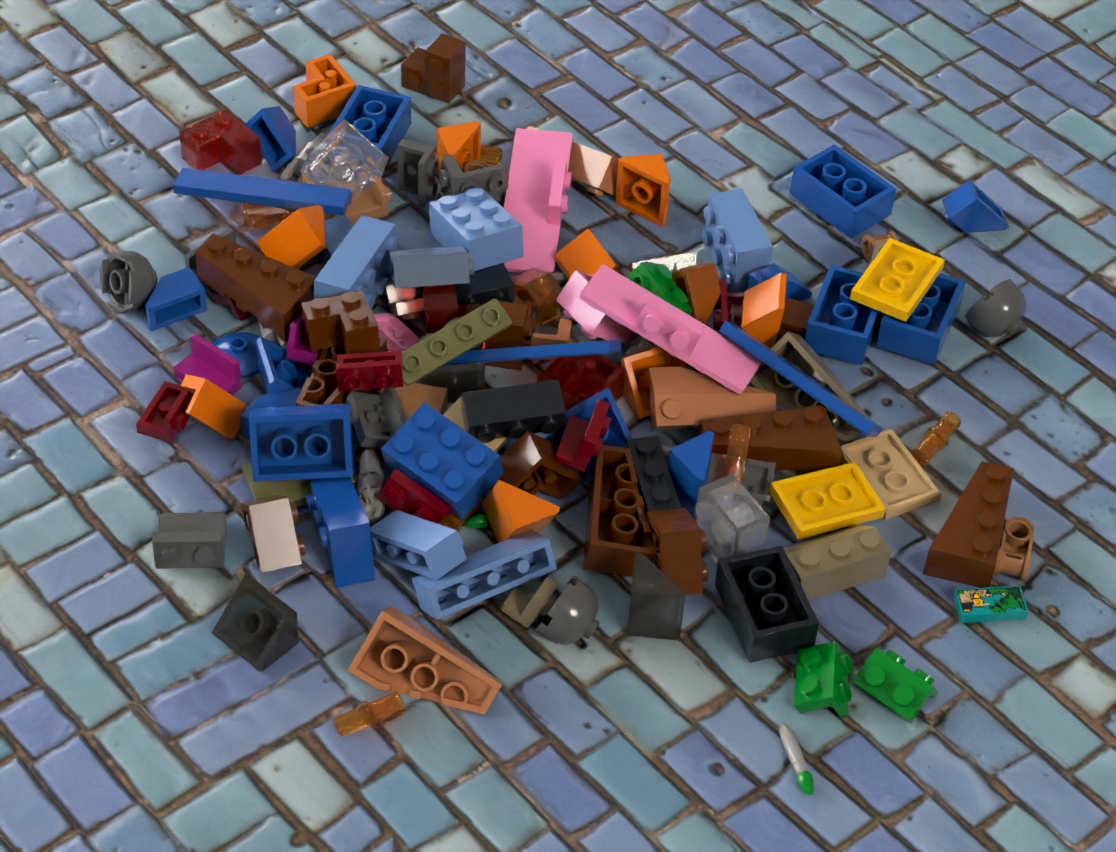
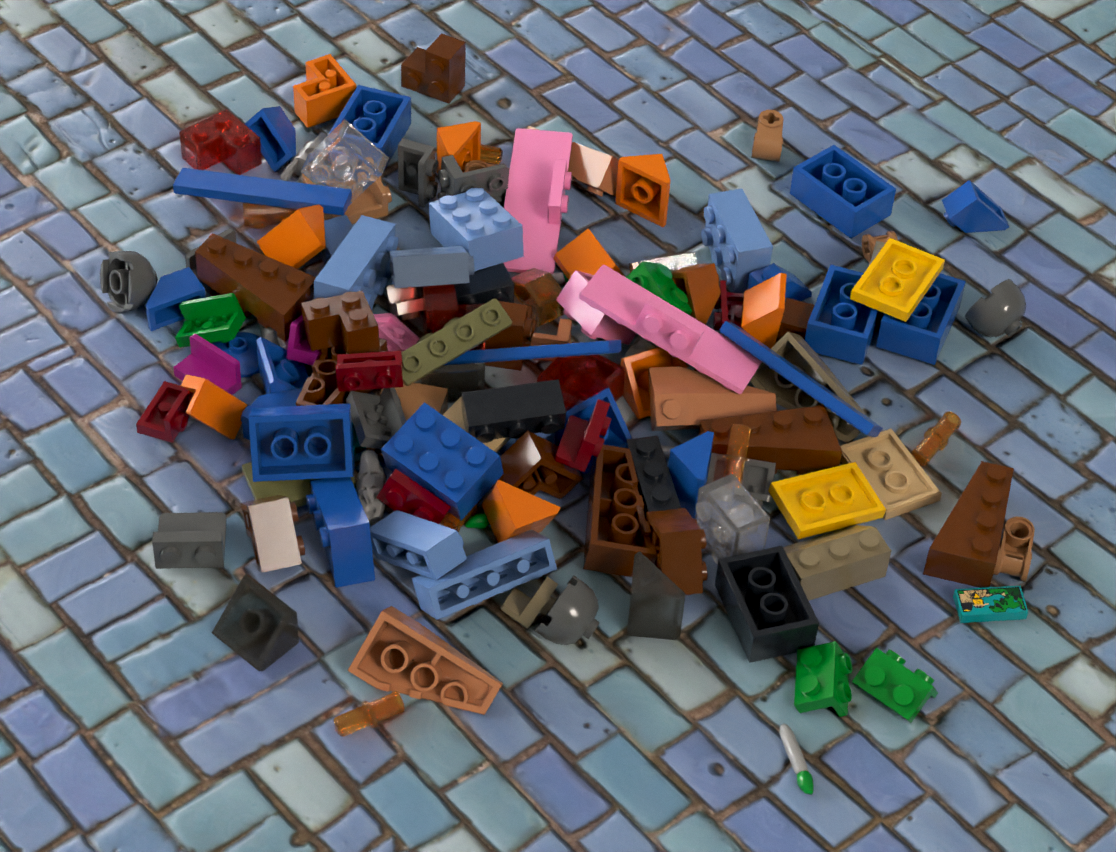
none -> green bracket [175,293,246,348]
none -> medium nougat piece [751,110,784,162]

